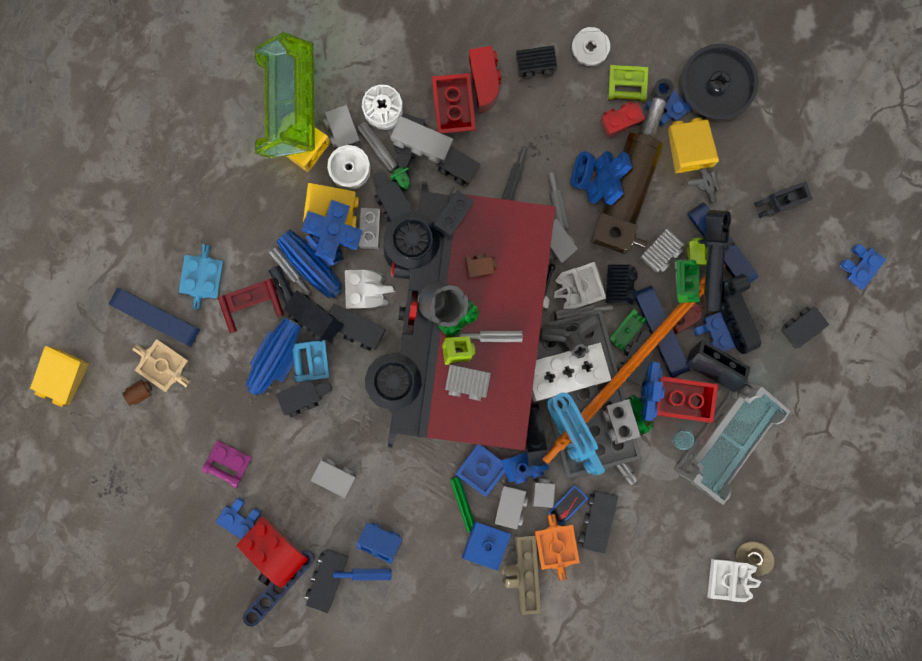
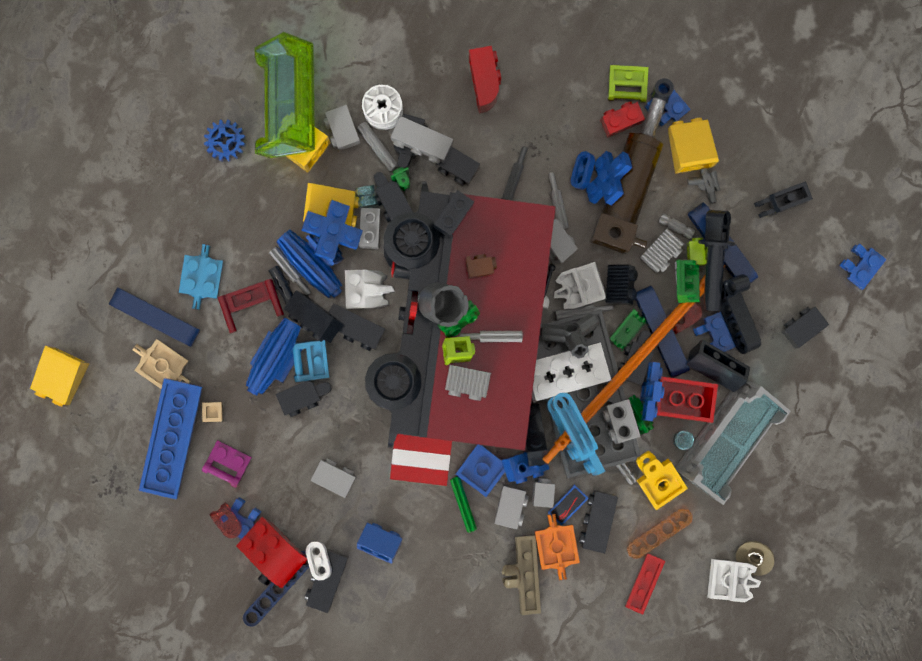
reddish brown brick [122,379,153,406] -> none
white wheel [327,145,371,191] -> none
blue axle [333,569,392,581] -> none
red brick [432,73,476,134] -> none
blue plate [461,521,511,571] -> none
black brick [516,45,557,79] -> none
white plate [572,27,610,66] -> none
black piece [680,44,758,122] -> none
none -> blue plate [139,378,203,499]
none -> tan plate [202,402,223,422]
none -> blue gear [204,120,246,162]
none -> clear red plate [209,502,242,539]
none -> white plate [306,541,332,580]
none -> clear light blue wheel [355,185,378,207]
none -> red sticker [390,434,452,486]
none -> red plate [625,553,665,615]
none -> clear orange beam [627,509,693,559]
none -> yellow plate [636,451,688,510]
none -> light grey axle [659,214,695,239]

